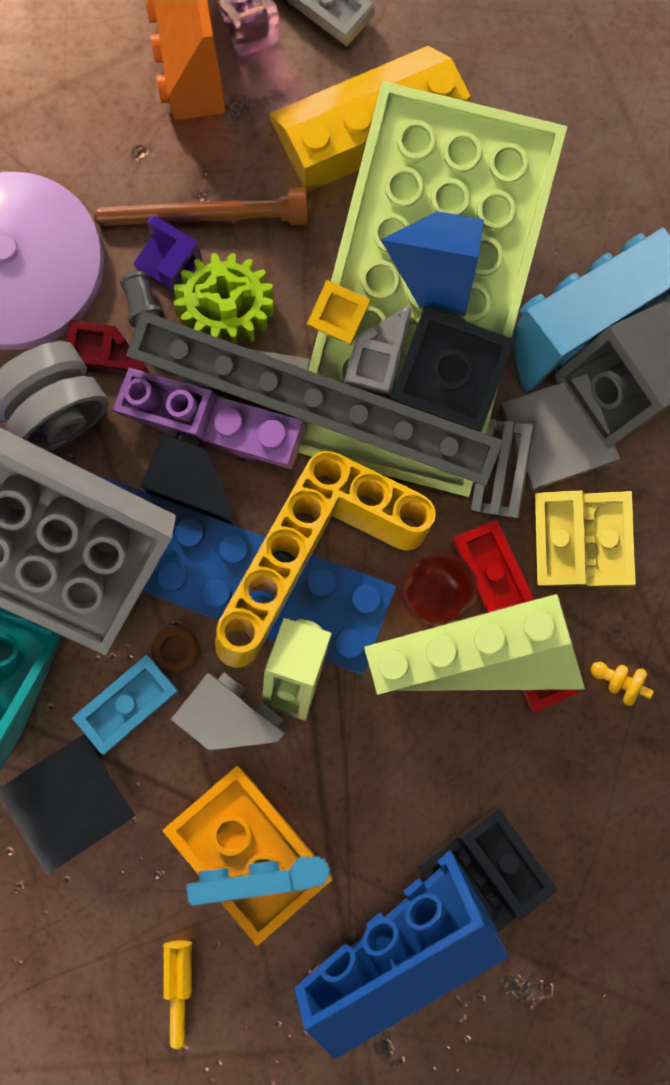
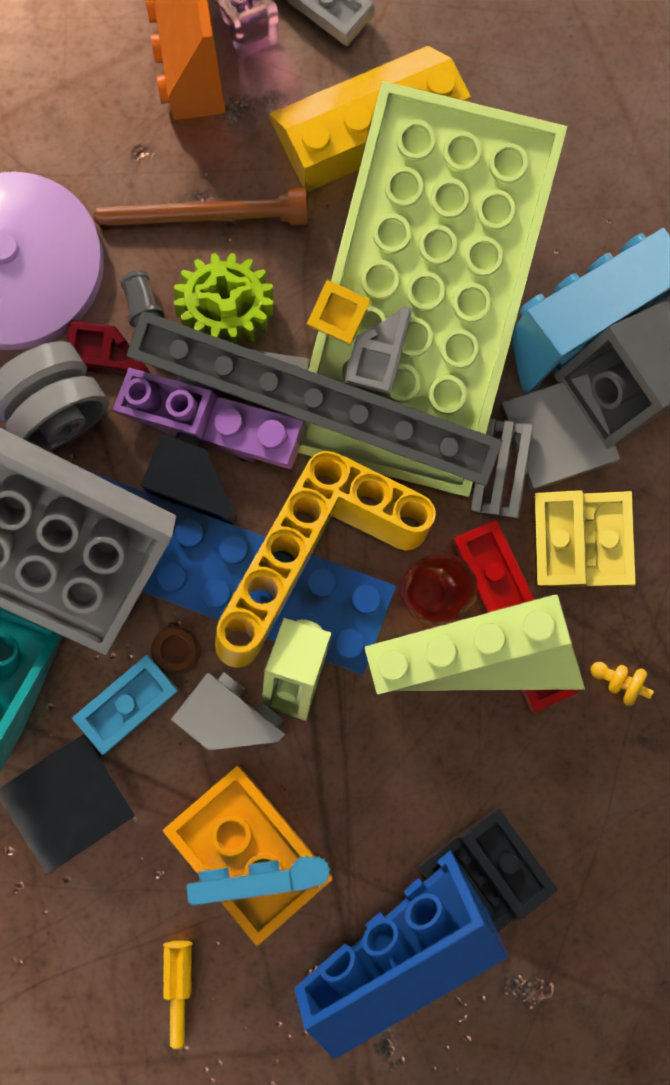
dark purple panel [134,215,203,293] -> none
blue slope [381,211,484,316] -> none
black plate [391,307,516,432] -> none

